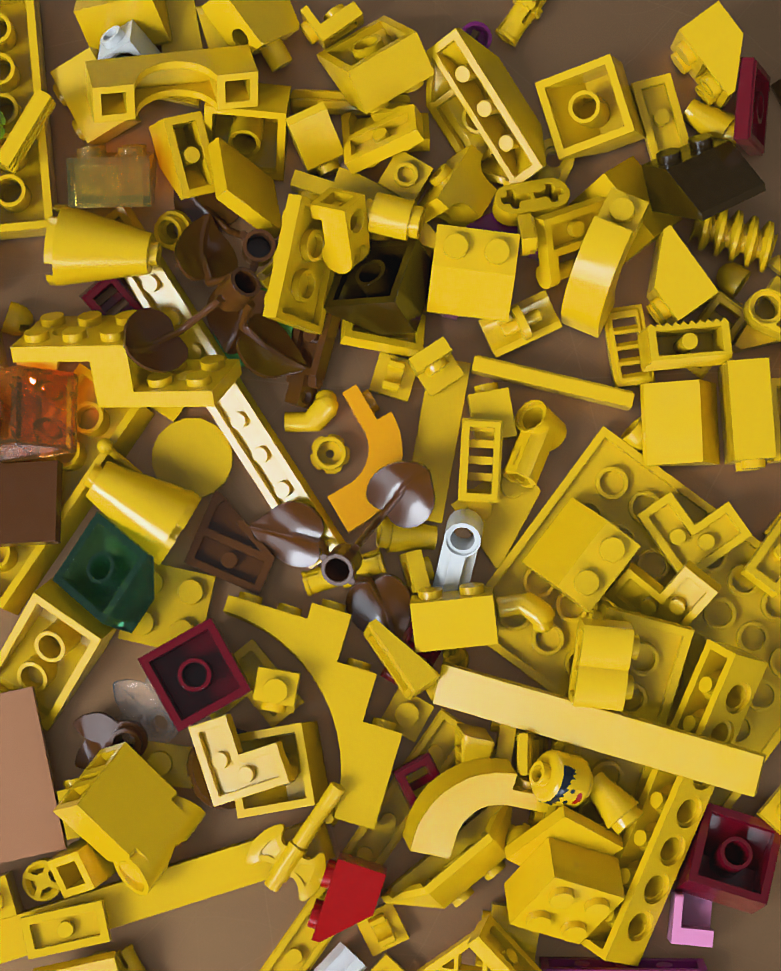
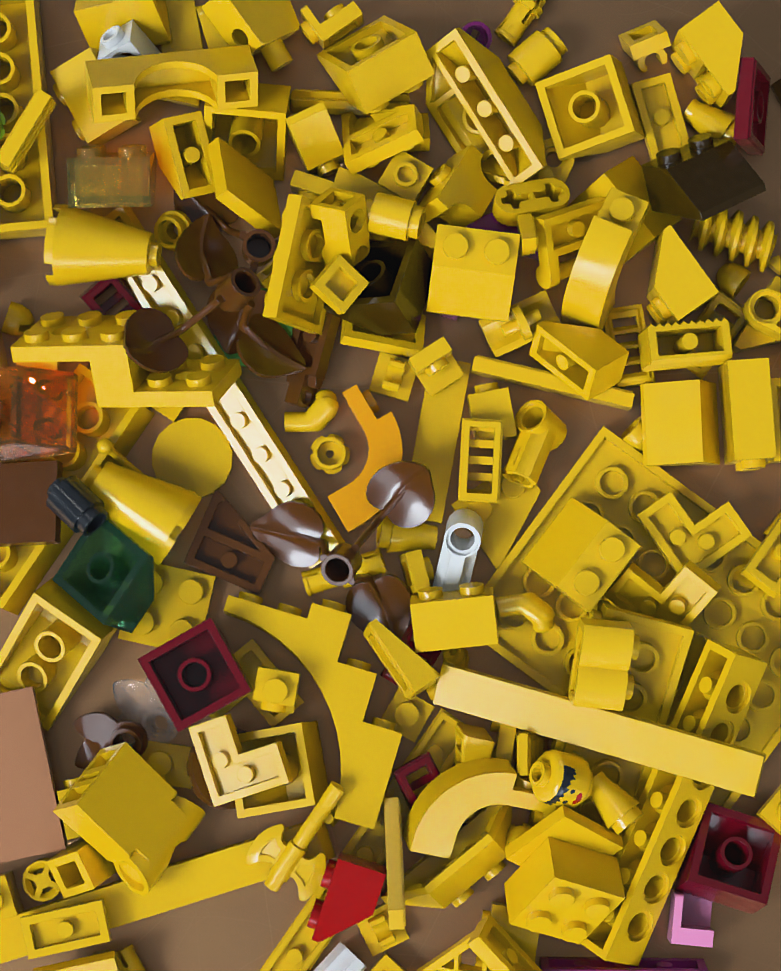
none -> black brick [46,476,108,536]
none -> yellow tile [309,255,369,315]
none -> yellow tile [384,797,406,930]
none -> yellow brick [506,27,567,87]
none -> yellow slope [529,321,629,401]
none -> yellow tile [618,20,671,73]

